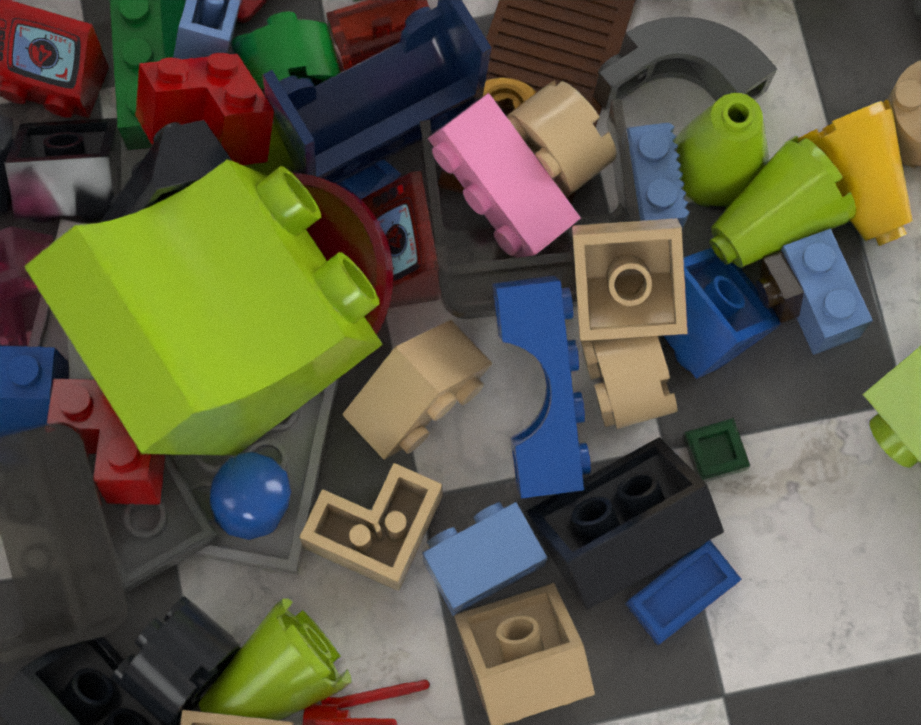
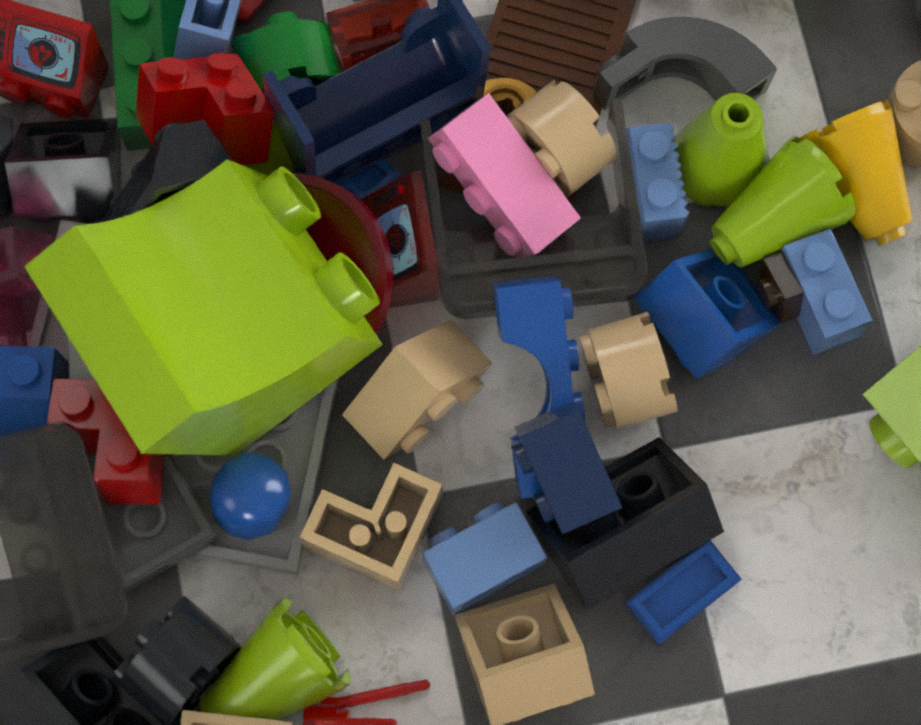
tan slope [572,218,687,341] -> none
dark green tile [683,418,750,483] -> none
none -> dark blue brick [511,401,622,534]

